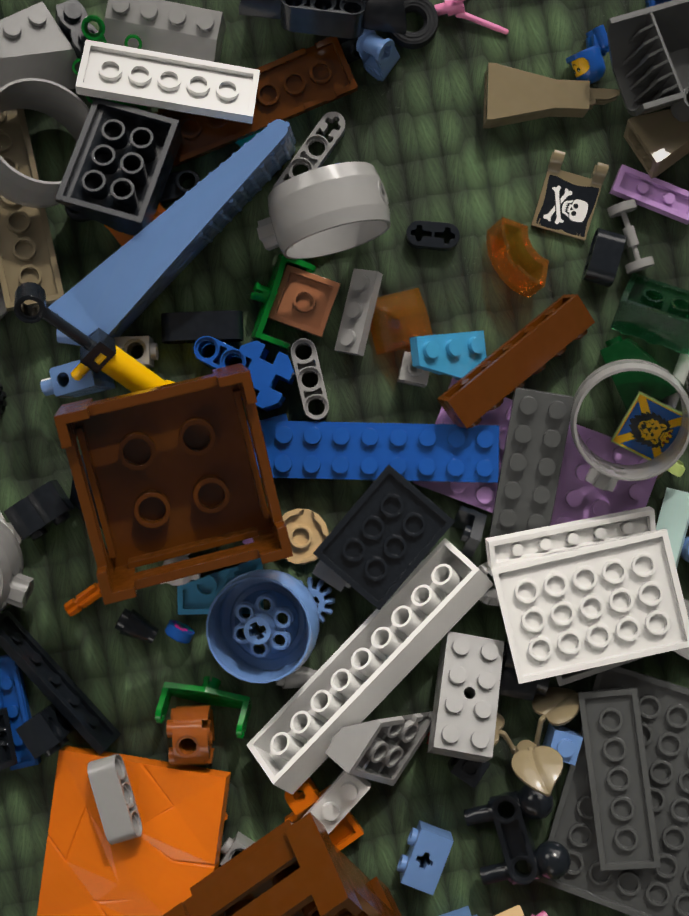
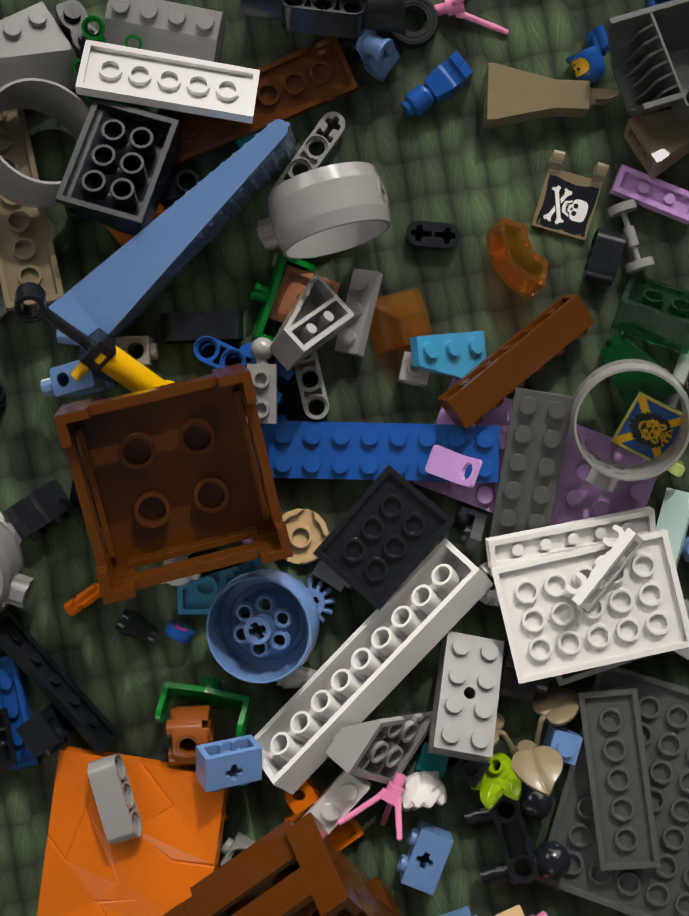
none -> medium blue brick [196,734,262,792]
none -> light grey plate [246,337,278,424]
none -> light grey wedge [270,272,355,371]
none -> bright pink plant [337,772,407,841]
none -> blue piece [401,51,473,118]
none -> white hair [401,771,447,812]
none -> teal tile [415,740,449,778]
none -> lavender bracket [425,444,482,488]
none -> lime plate [471,752,522,810]
none -> white plate [566,525,644,611]

